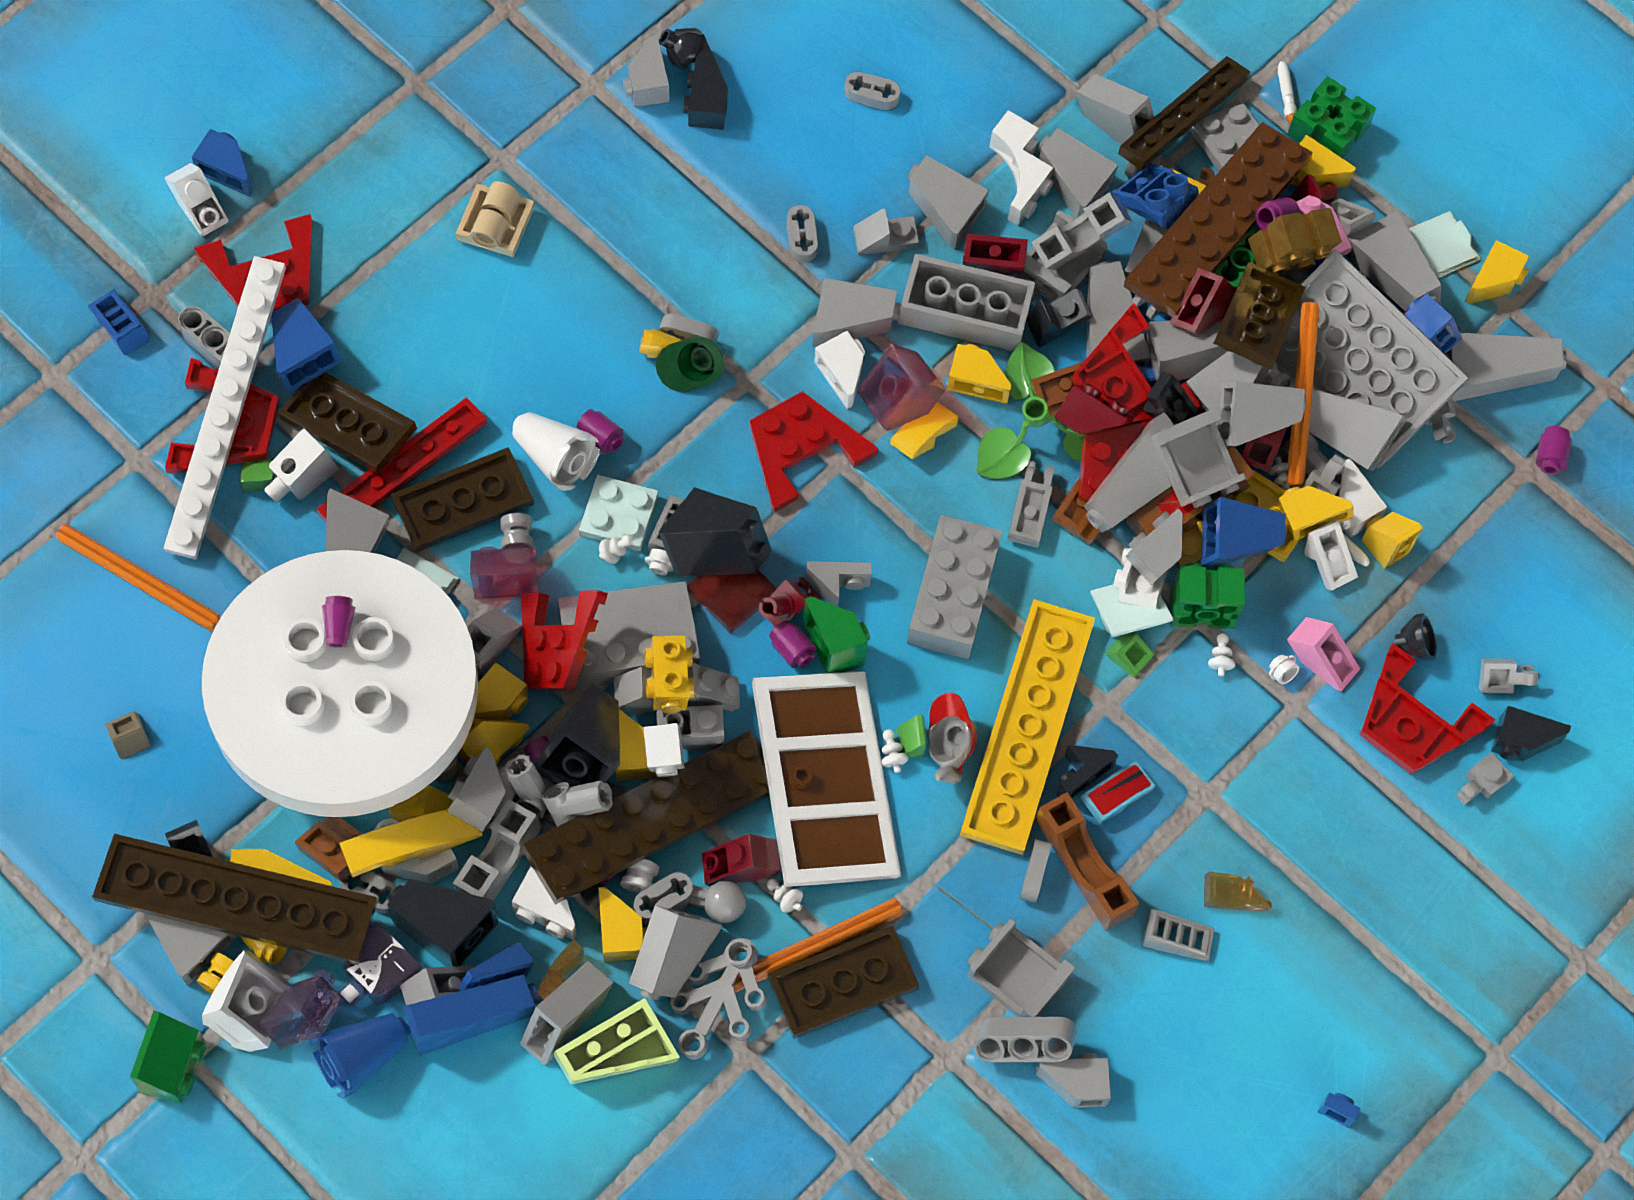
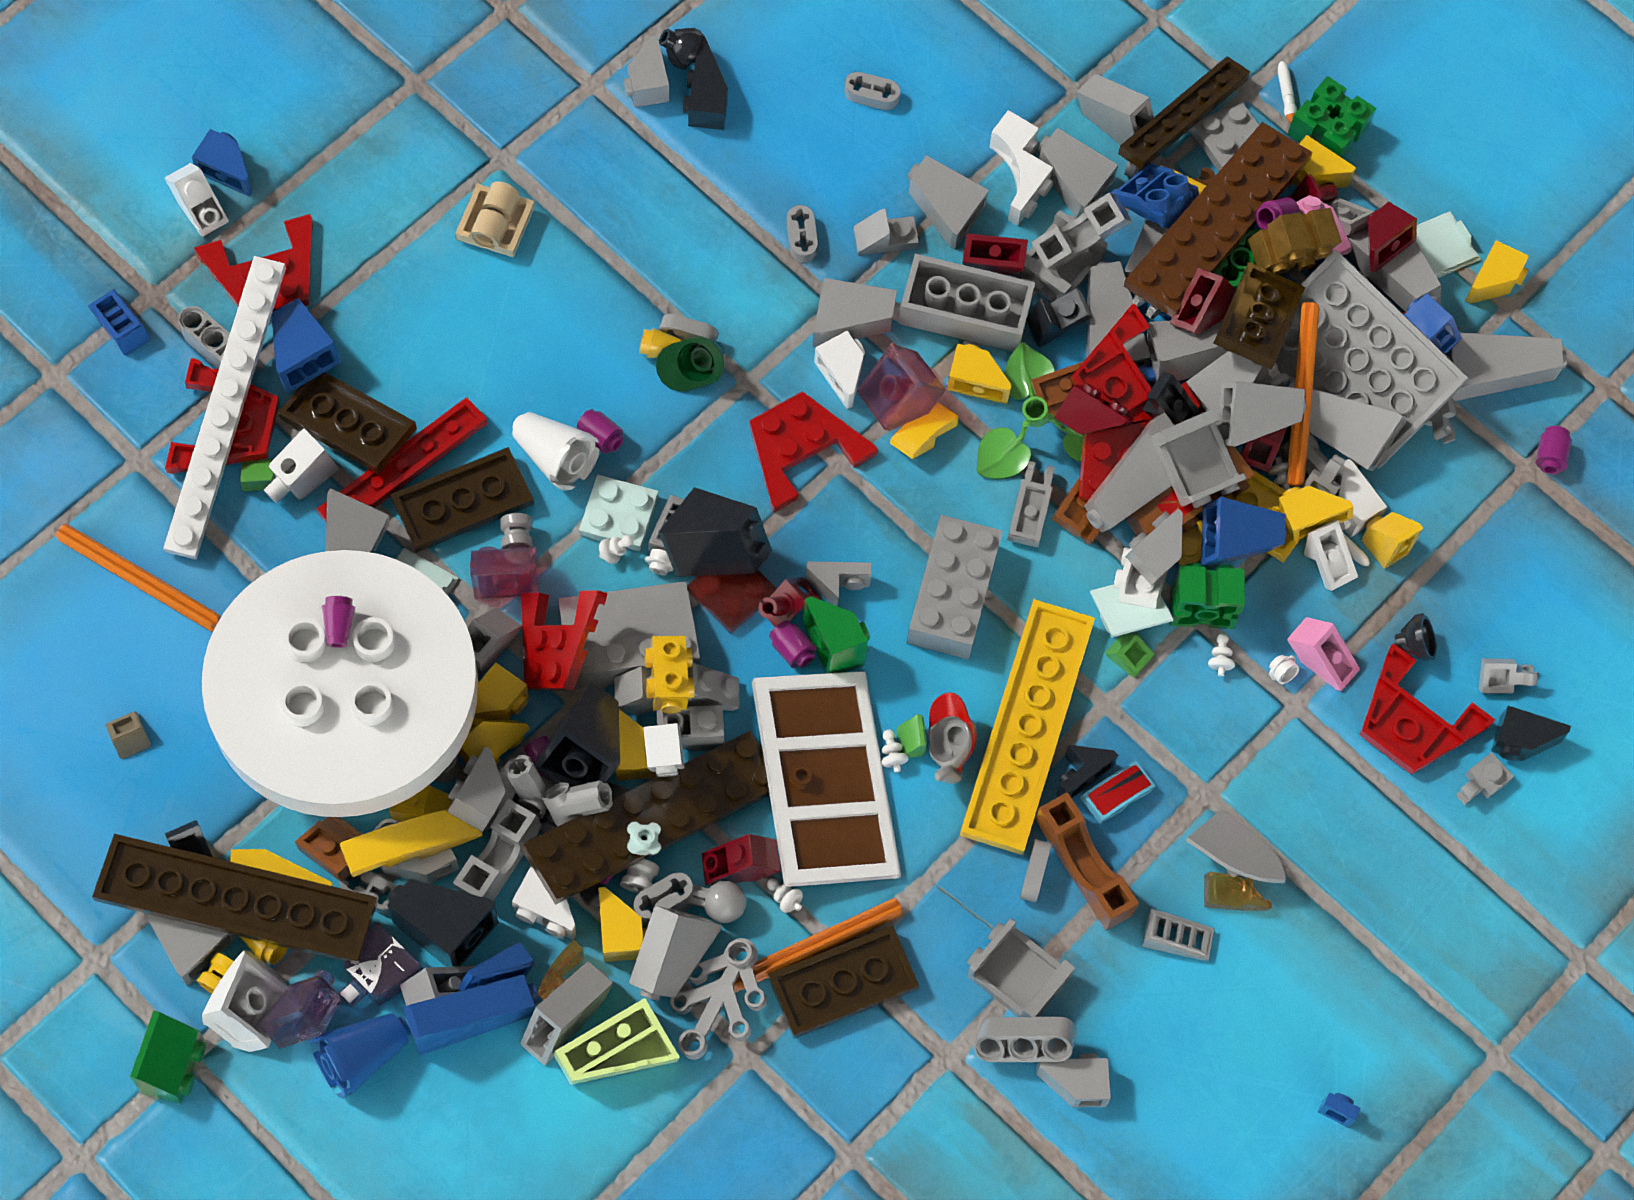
none -> light aqua plate [627,822,661,855]
none -> light grey shield [1186,810,1286,883]
none -> dark red slope [1367,202,1417,273]

